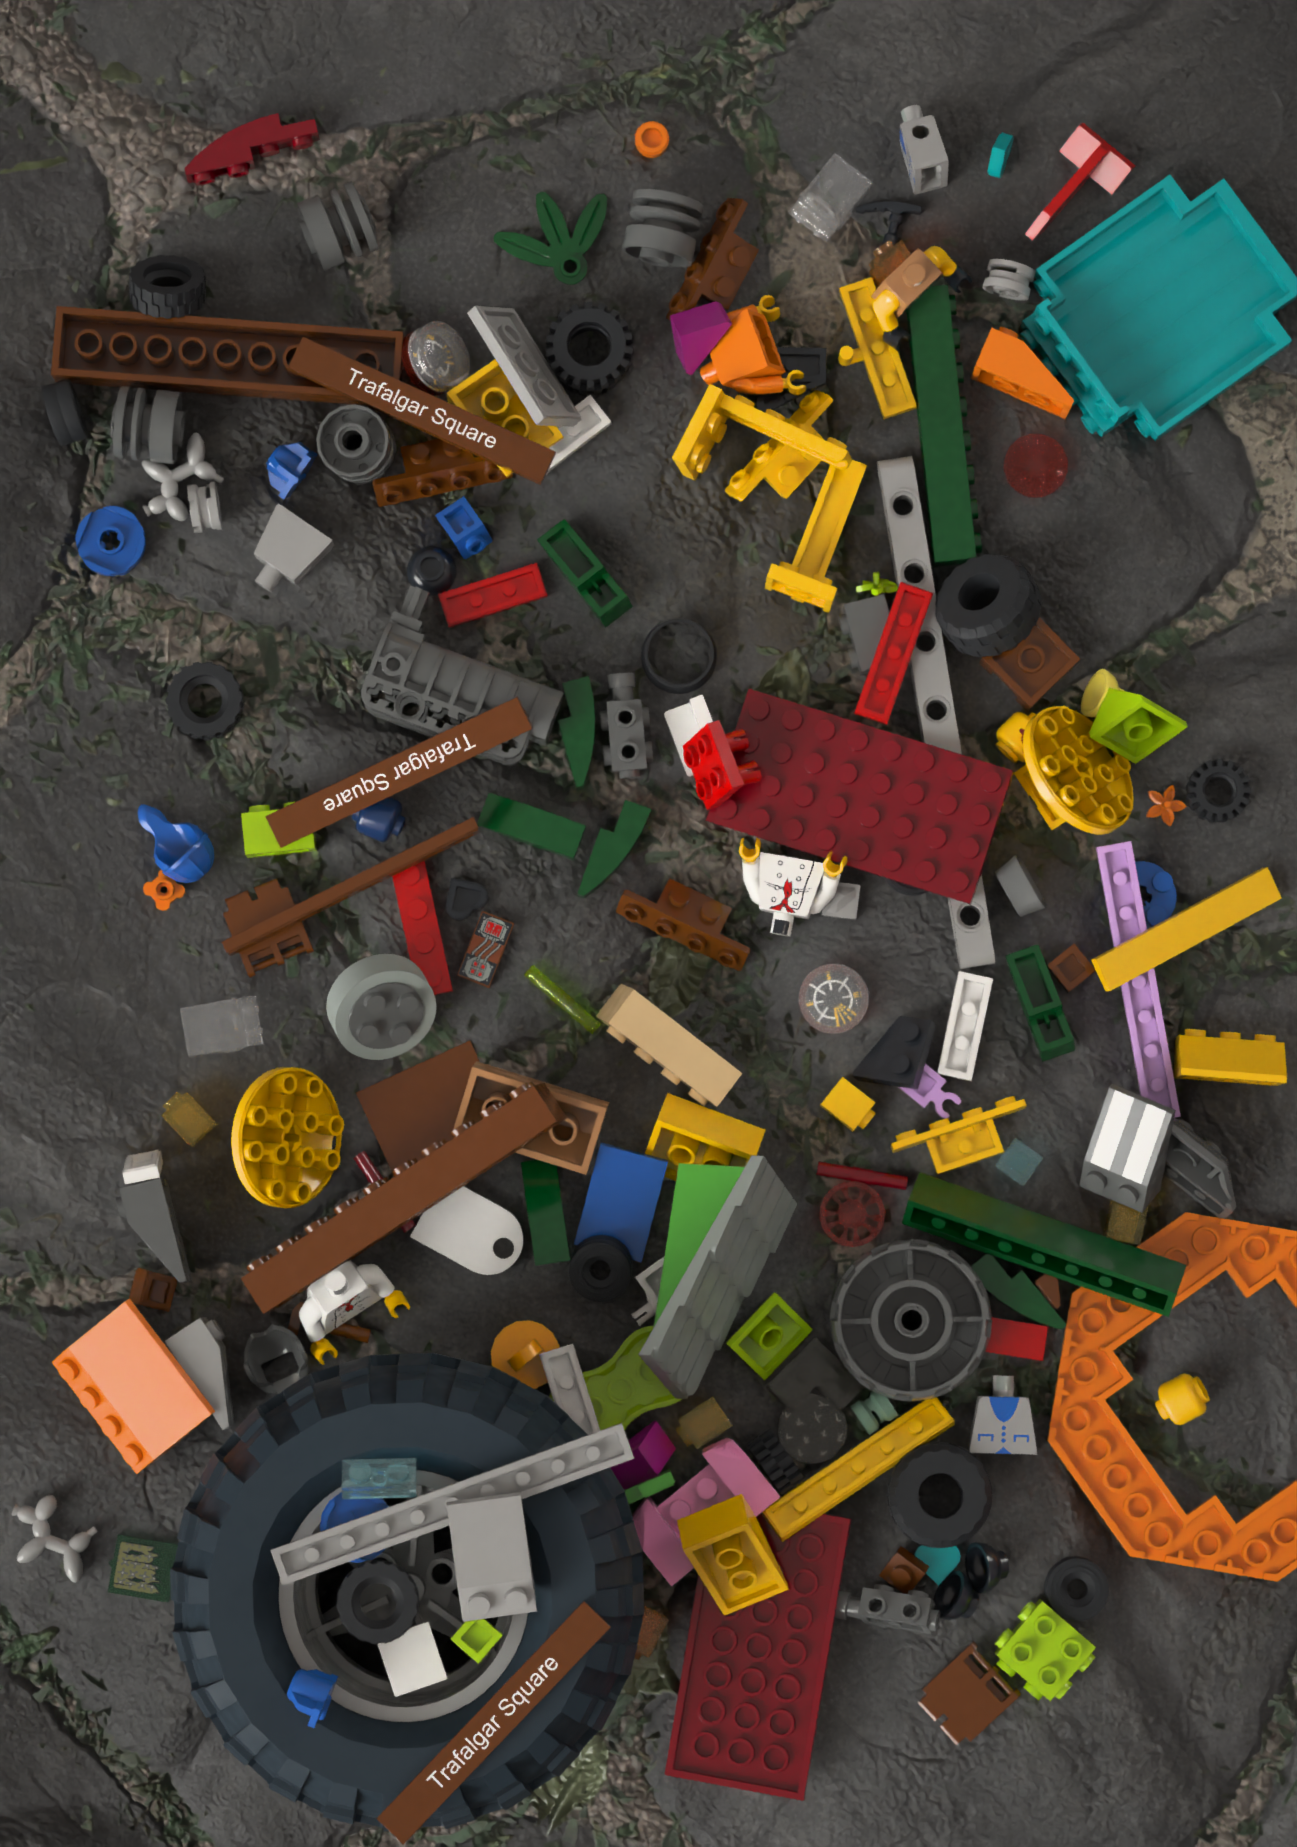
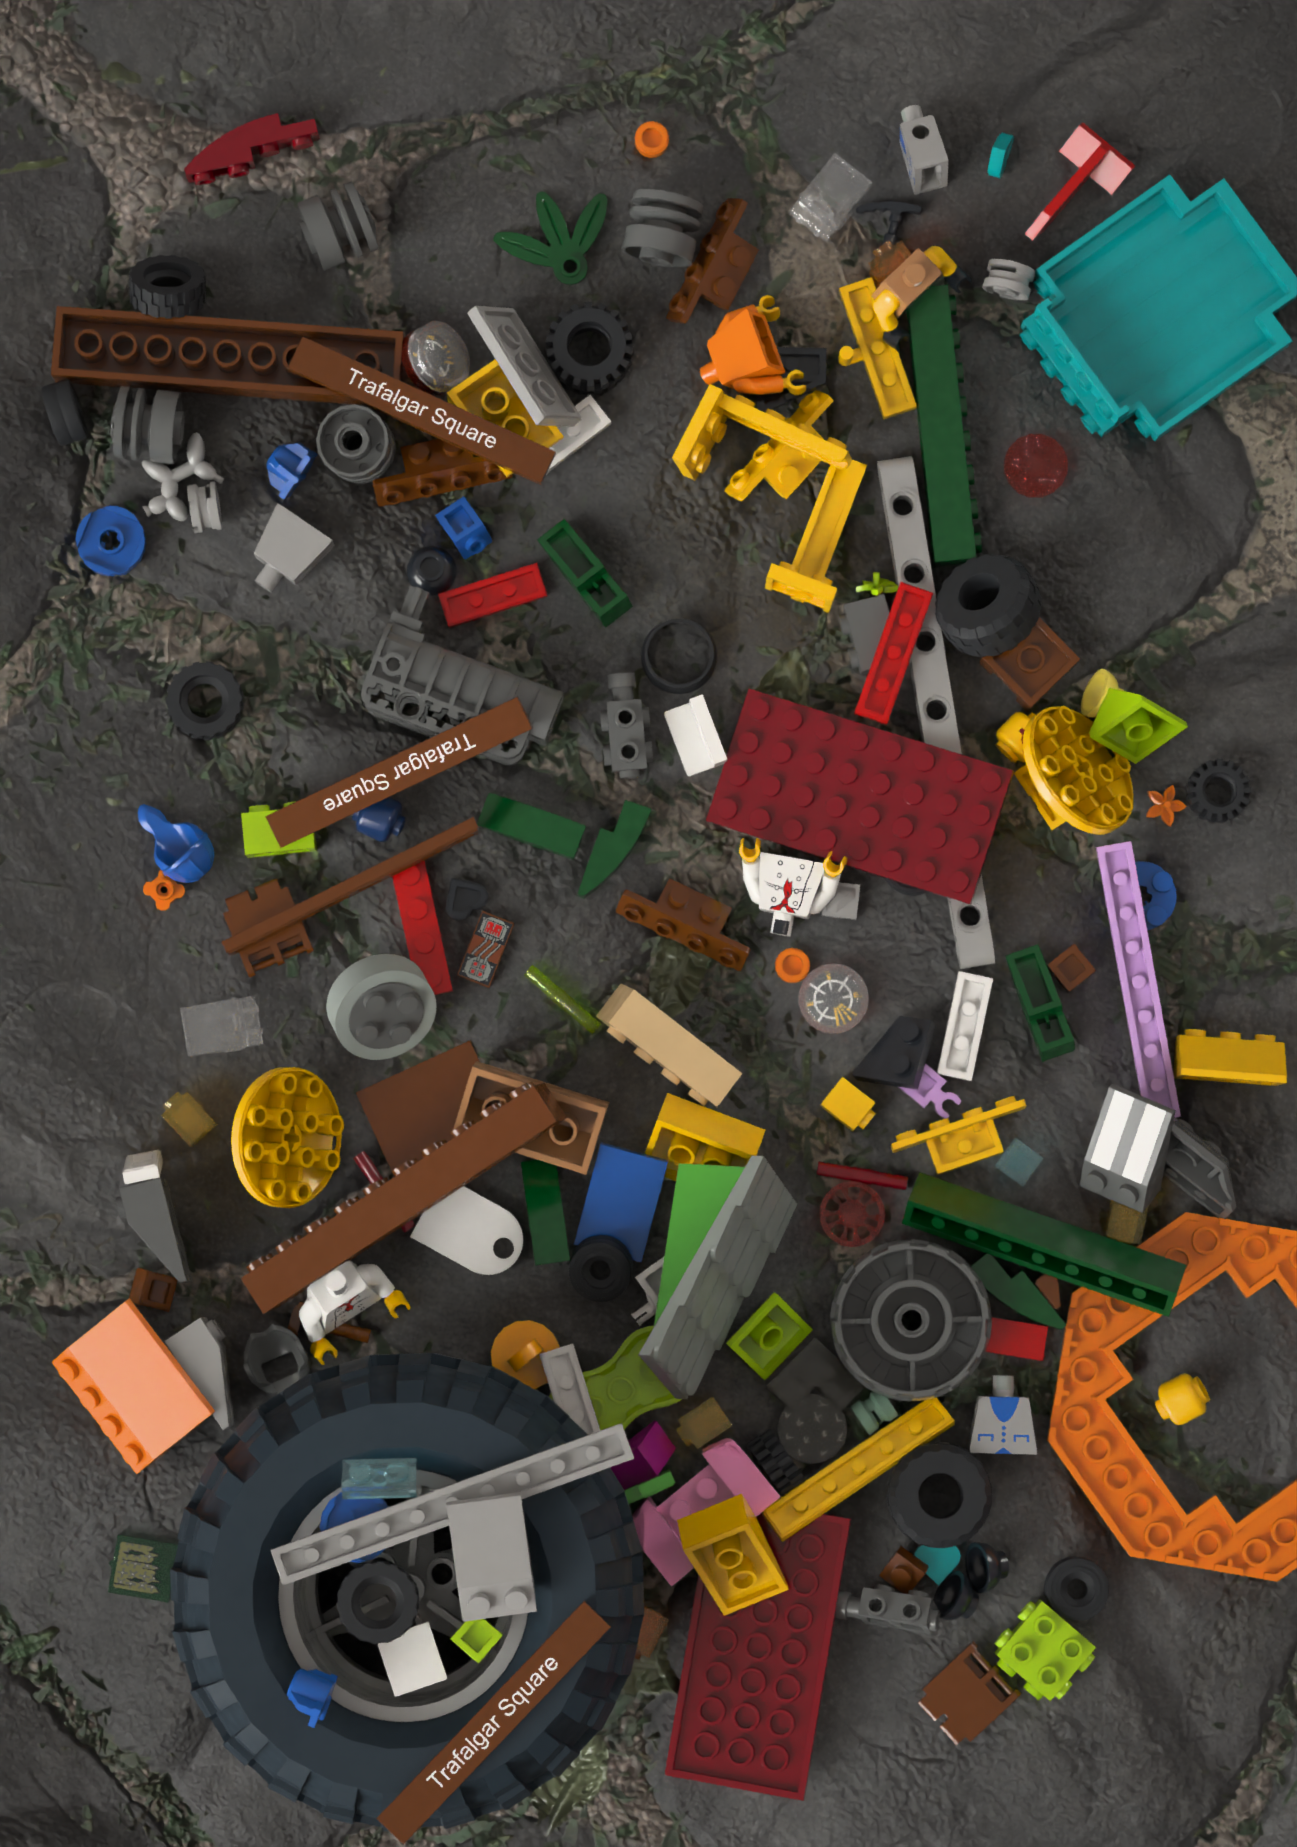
light grey piece [12,1495,98,1583] -> none
dark green slope [558,676,595,791] -> none
magenta slope [670,301,732,375] -> none
red plate [682,720,761,810] -> none
orange slope [970,327,1074,419] -> none
dark grey piece [995,854,1047,917] -> none
yellow tile [1091,867,1282,991] -> none
none -> orange tile [775,948,810,983]

